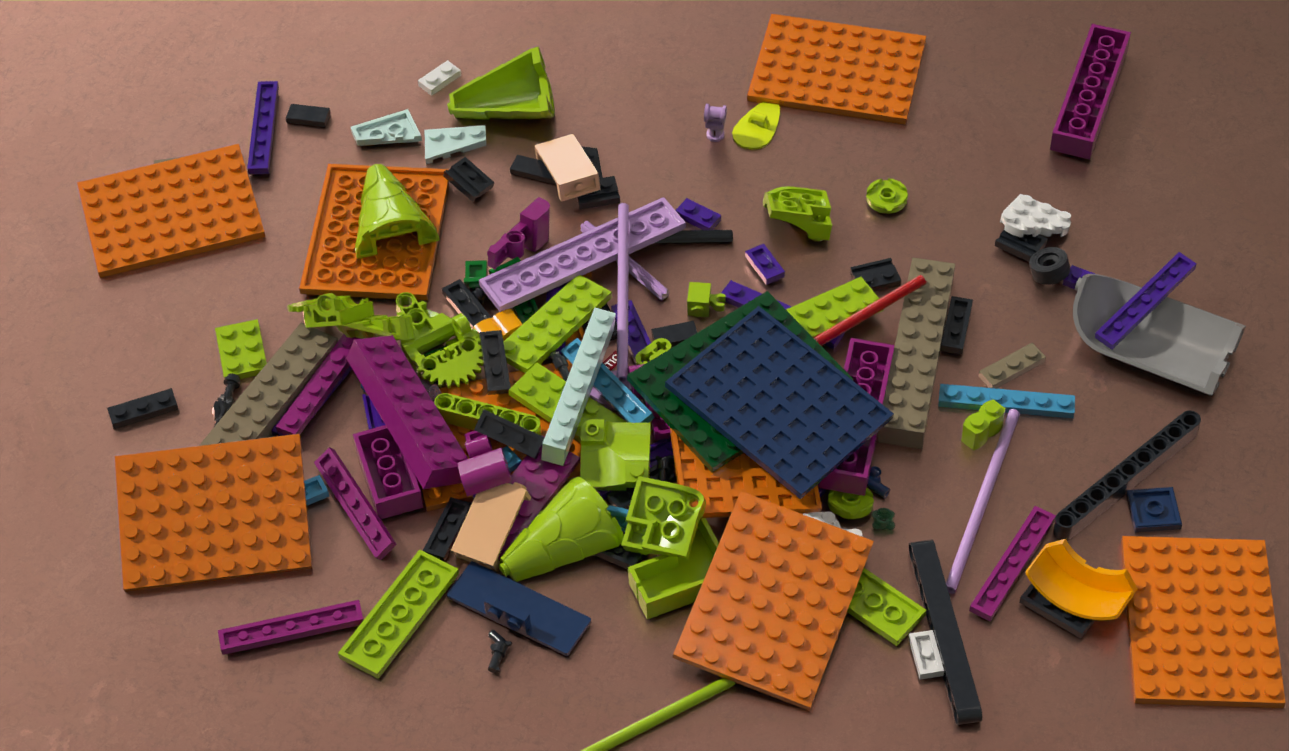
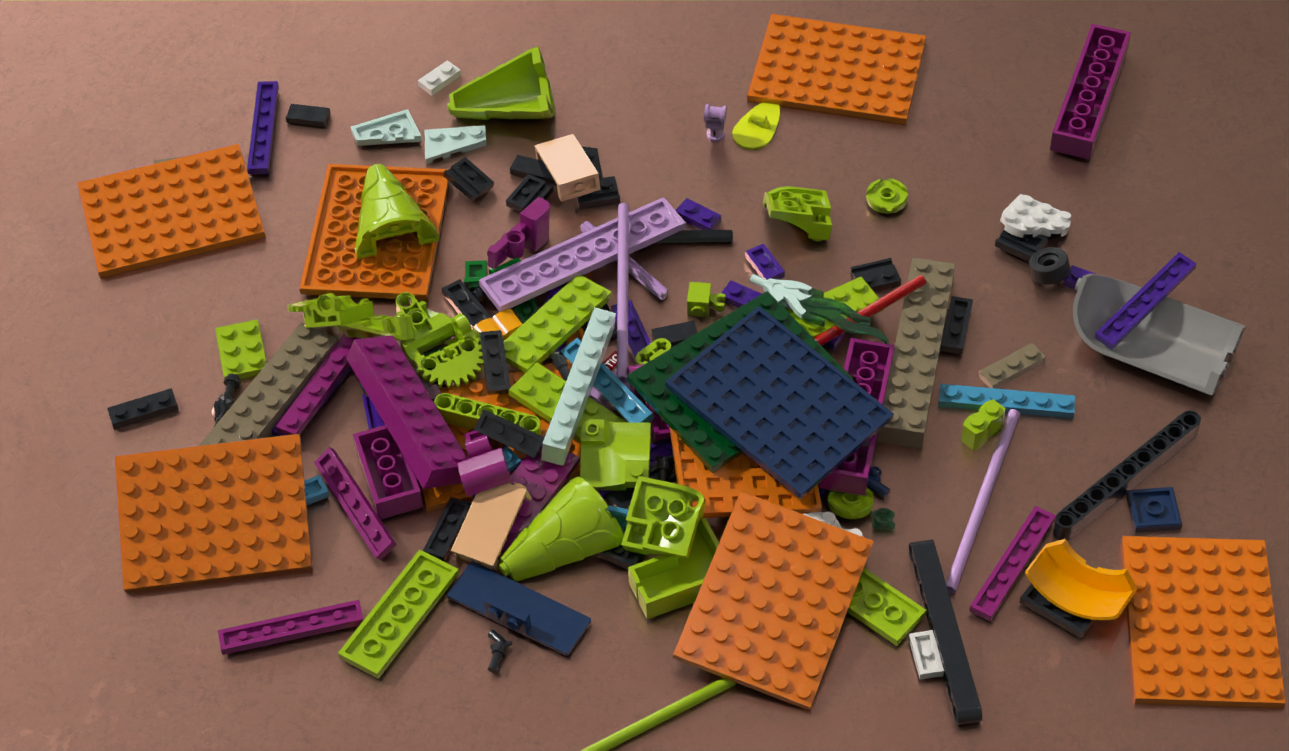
none -> black plate [506,174,554,212]
none -> clear green piece [750,274,888,344]

